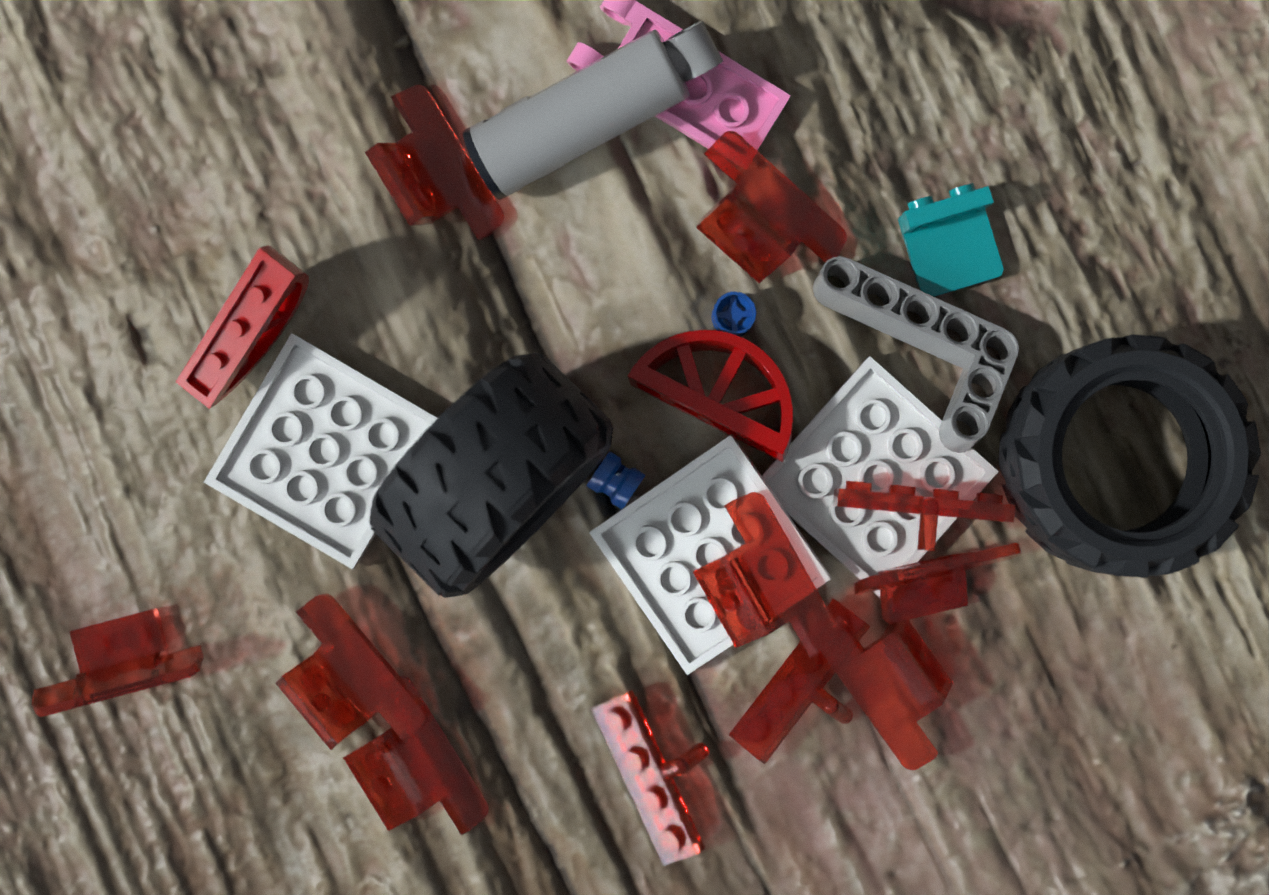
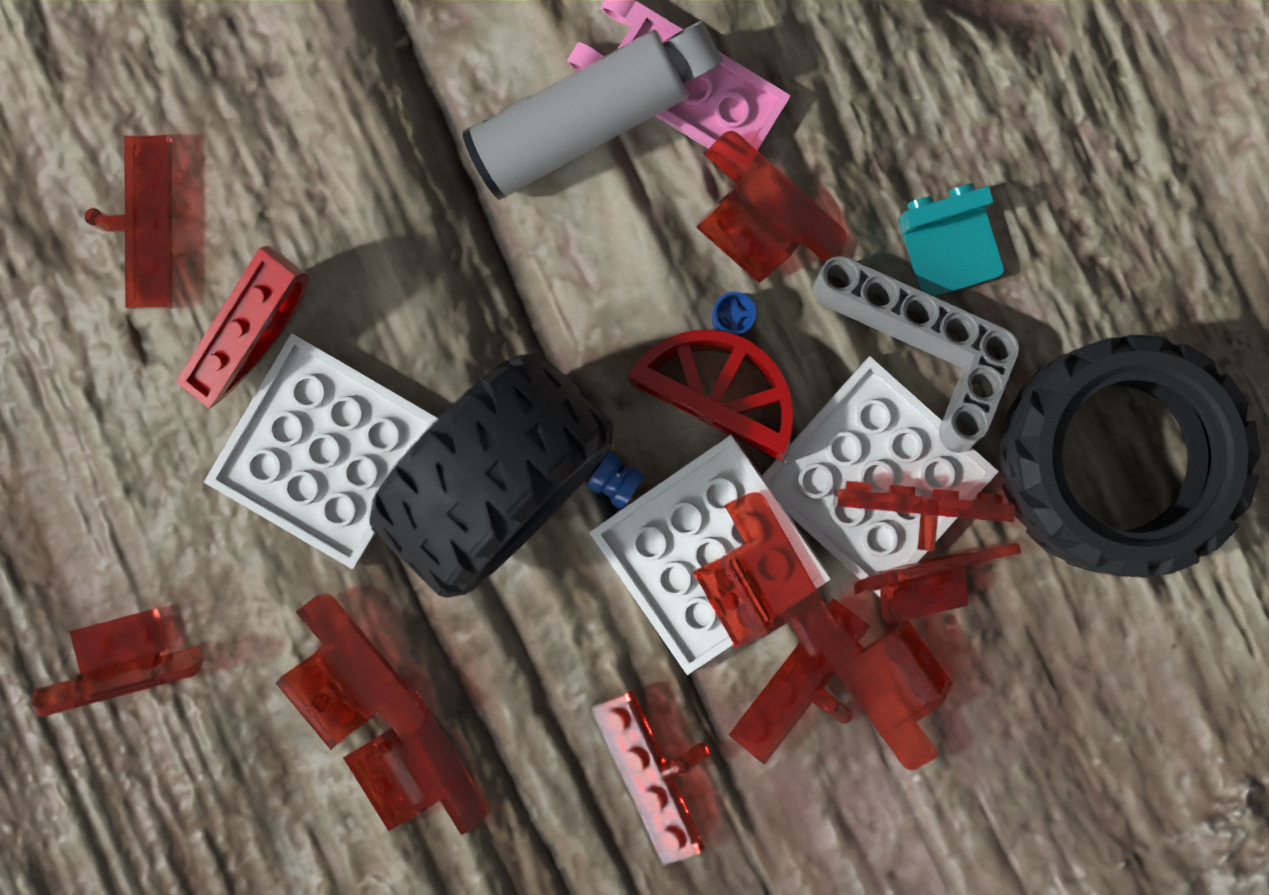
clear red plate [365,85,504,240] -> none
none -> clear red plate [84,135,173,309]

